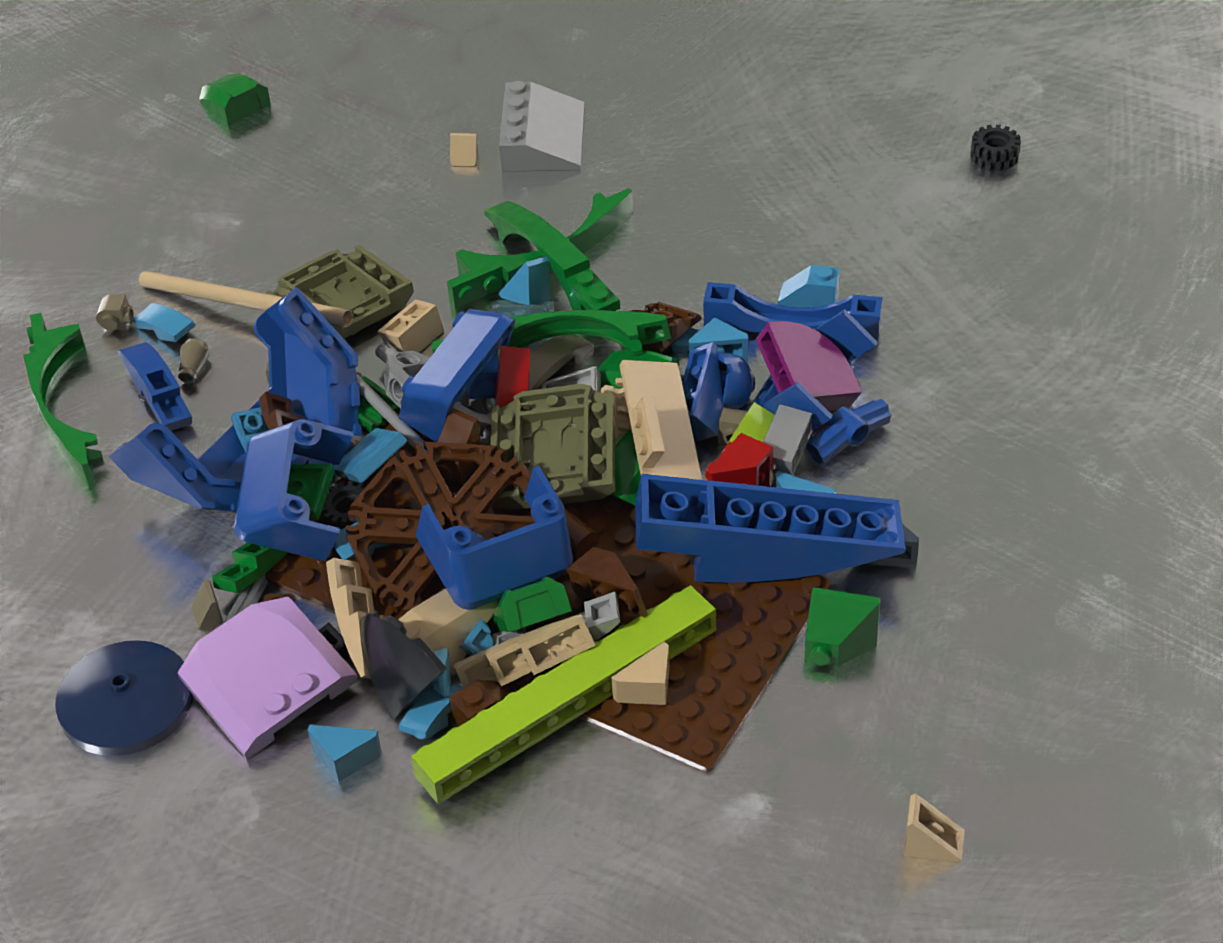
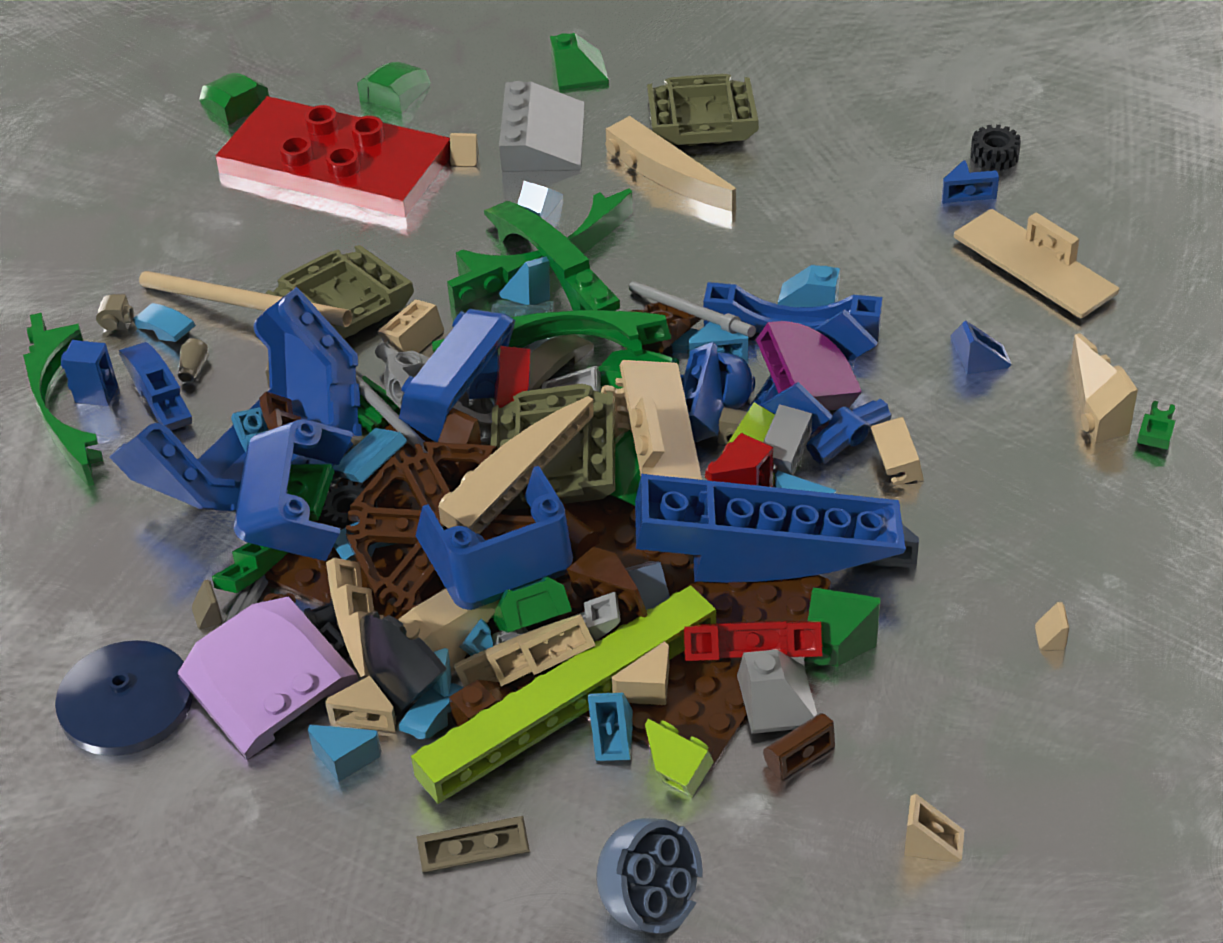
none -> blue brick [61,340,118,406]
none -> red plate [215,96,450,218]
none -> black bush [304,598,338,630]
none -> tan slope [325,676,398,733]
none -> green slope [357,62,431,114]
none -> dark tan slope [416,816,530,873]
none -> tan slope [438,396,593,534]
none -> slope [518,181,563,220]
none -> green slope [550,33,609,91]
none -> dark azure slope [588,693,633,761]
none -> sand blue cylinder [596,818,703,934]
none -> tan slope [605,116,736,212]
none -> sand blue slope [625,561,670,610]
none -> light grey bar [629,281,756,337]
none -> lime slope [645,719,714,798]
none -> olive wedge [647,74,759,146]
none -> red slope [684,621,822,661]
none -> light grey slope [737,650,817,734]
none -> reddish brown brick [763,713,835,780]
none -> tan hinge [870,417,924,485]
none -> blue slope [942,160,999,203]
none -> blue slope [950,320,1012,375]
none -> tan bracket [954,209,1119,318]
none -> tan slope [1035,602,1069,651]
none -> tan wedge [1071,333,1138,443]
none -> green plate [1137,401,1176,450]

